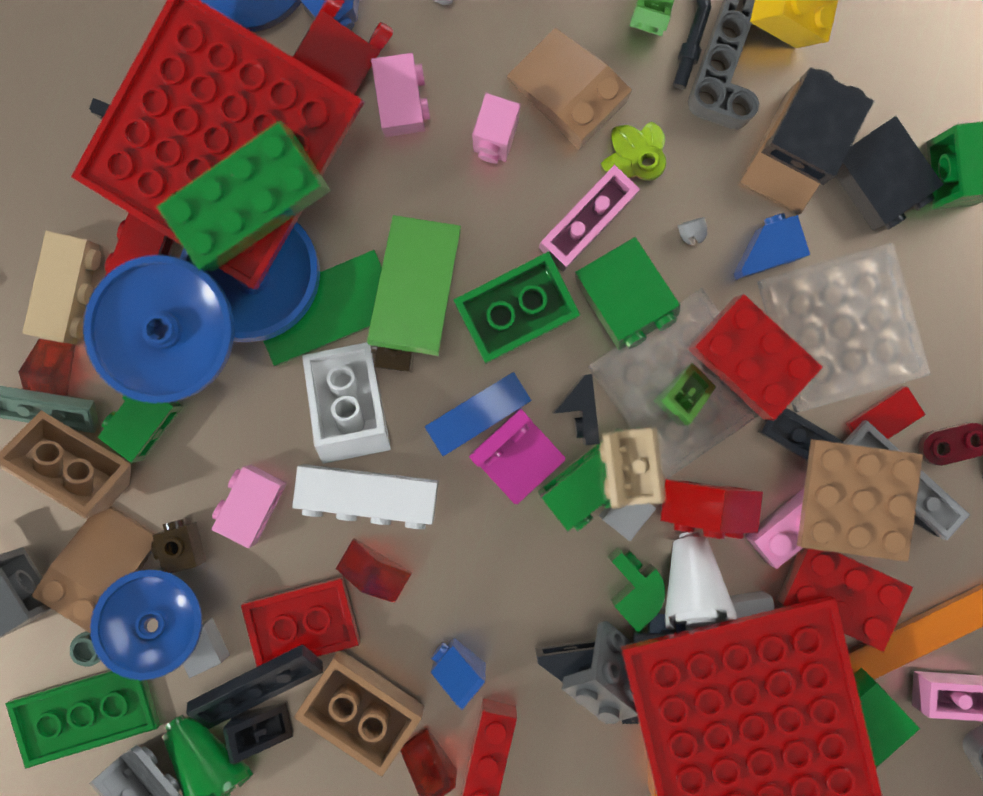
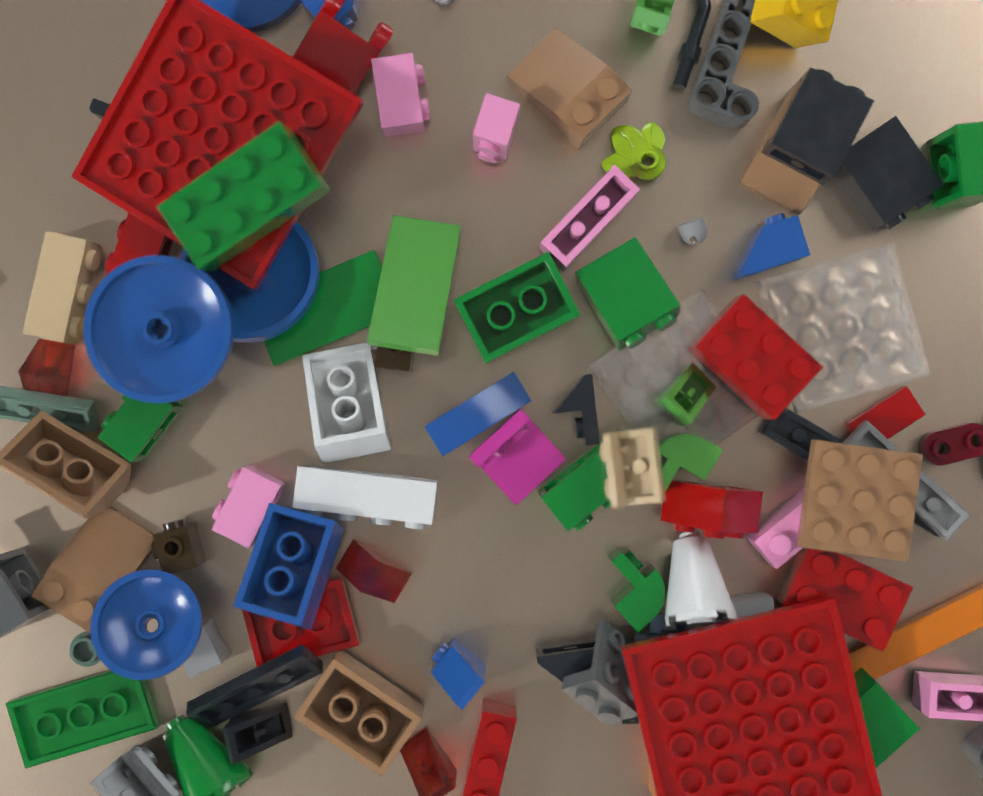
light grey brick [599,504,656,541] -> none
none -> blue brick [233,503,344,630]
none -> bright green brick [658,432,723,491]

